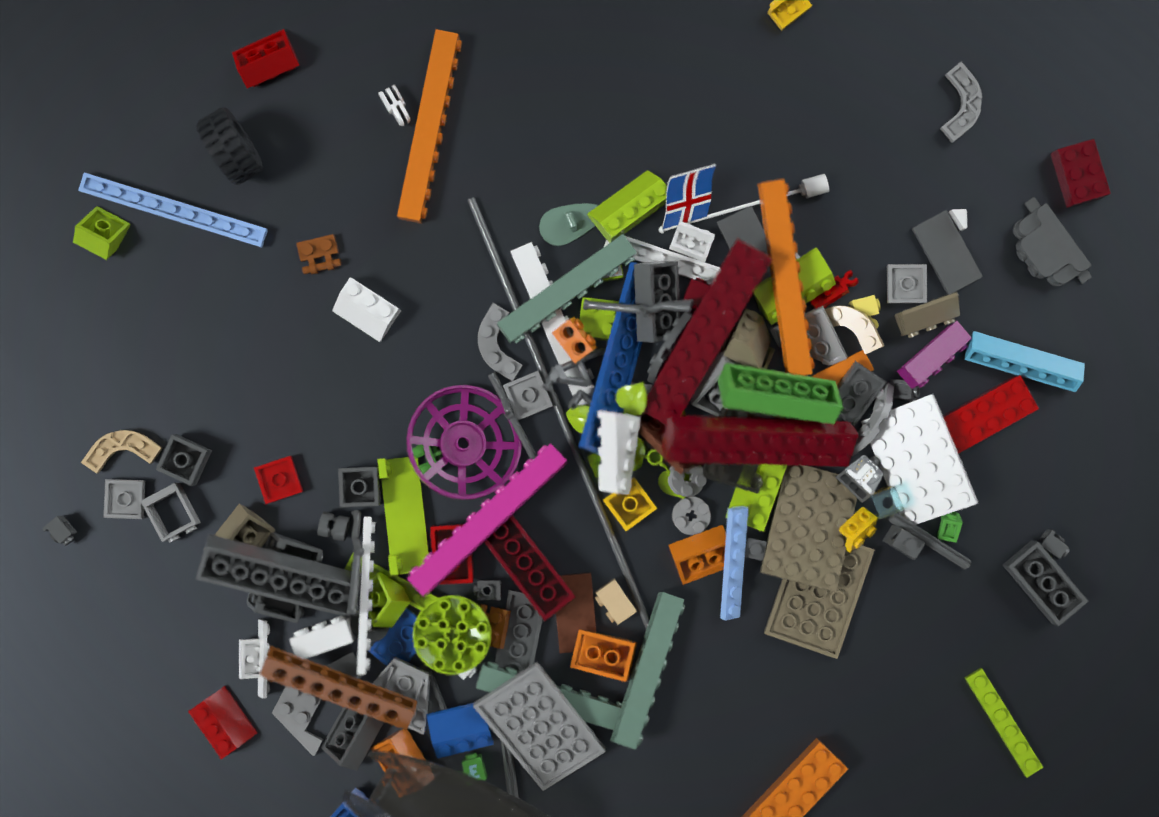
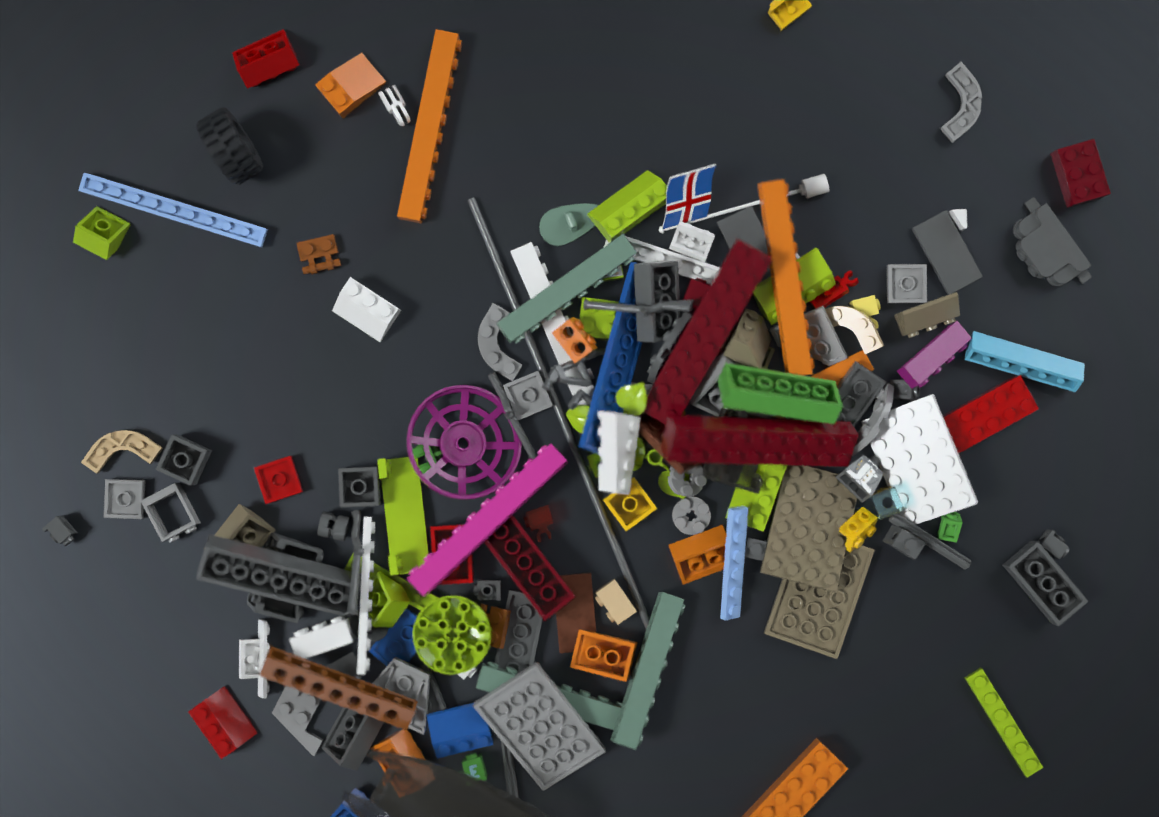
none -> orange slope [315,53,387,118]
none -> clear red brick [523,504,554,542]

